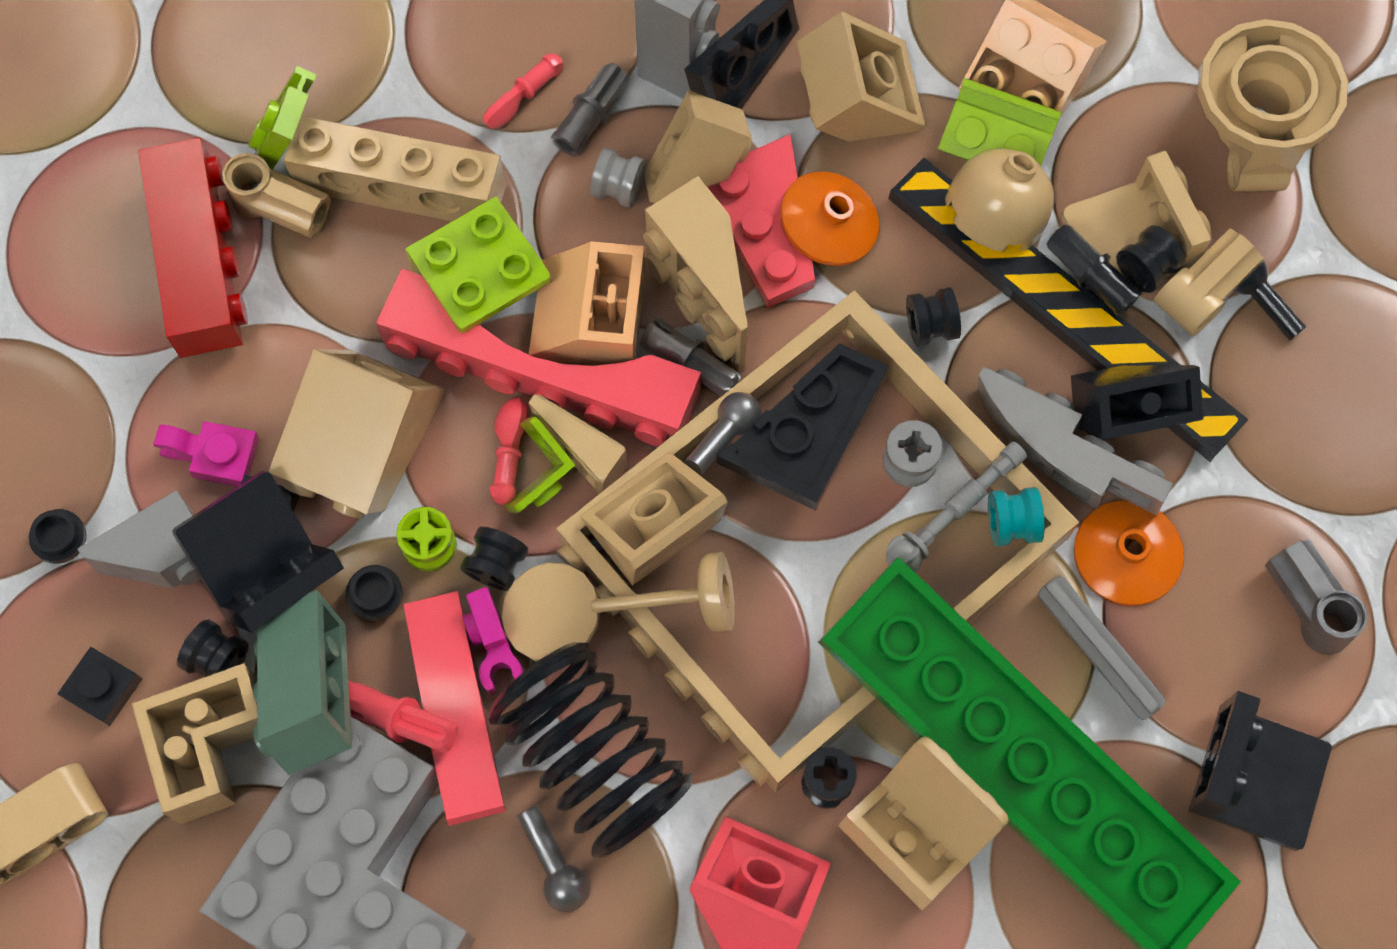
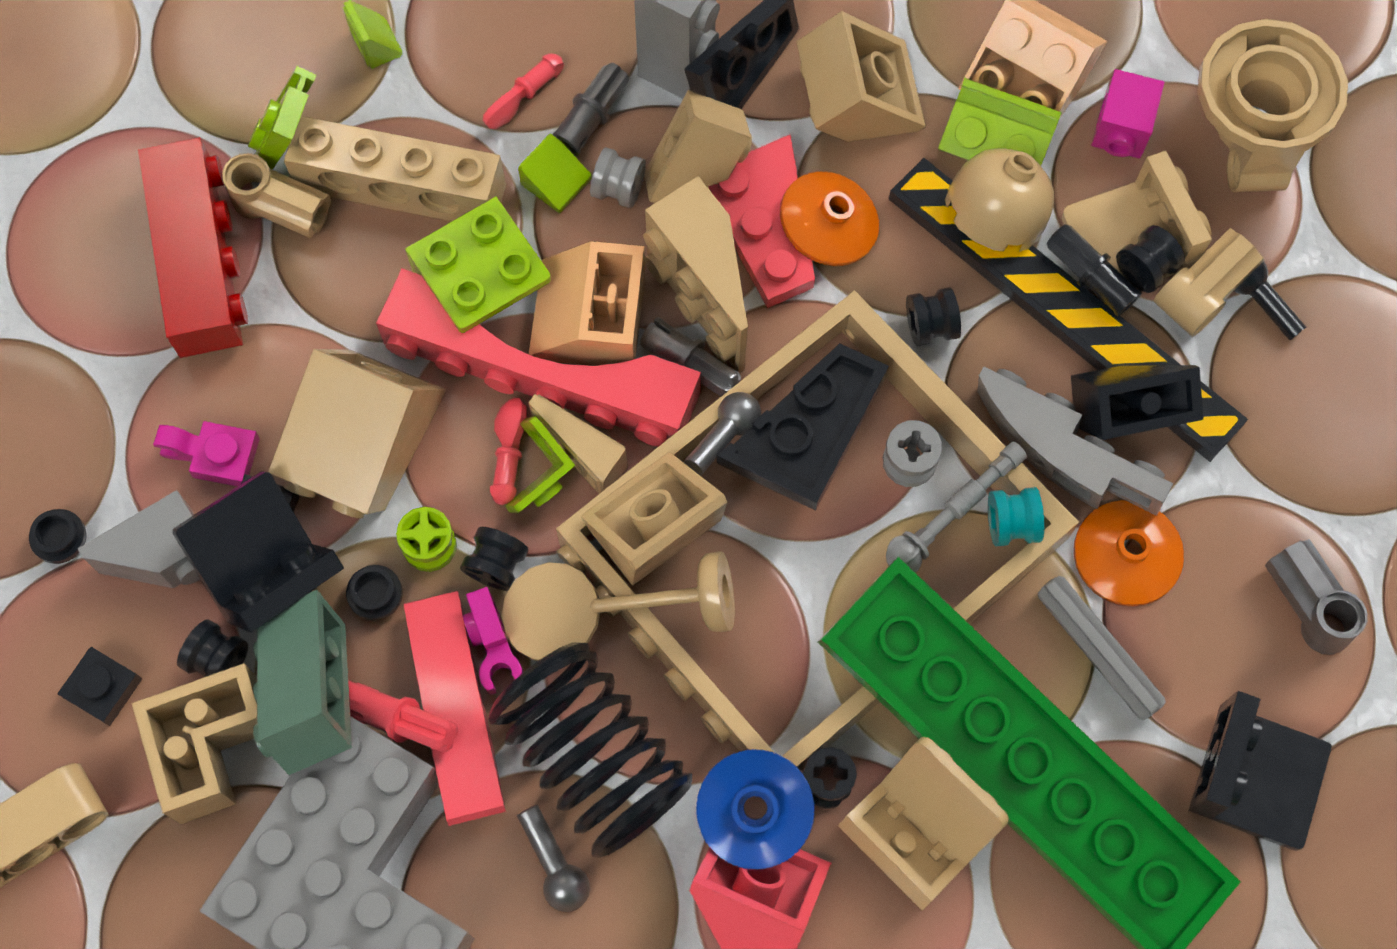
none -> lime slope [342,0,403,69]
none -> lime slope [518,133,592,214]
none -> blue dish [696,749,814,869]
none -> dark pink brick [1091,69,1165,159]

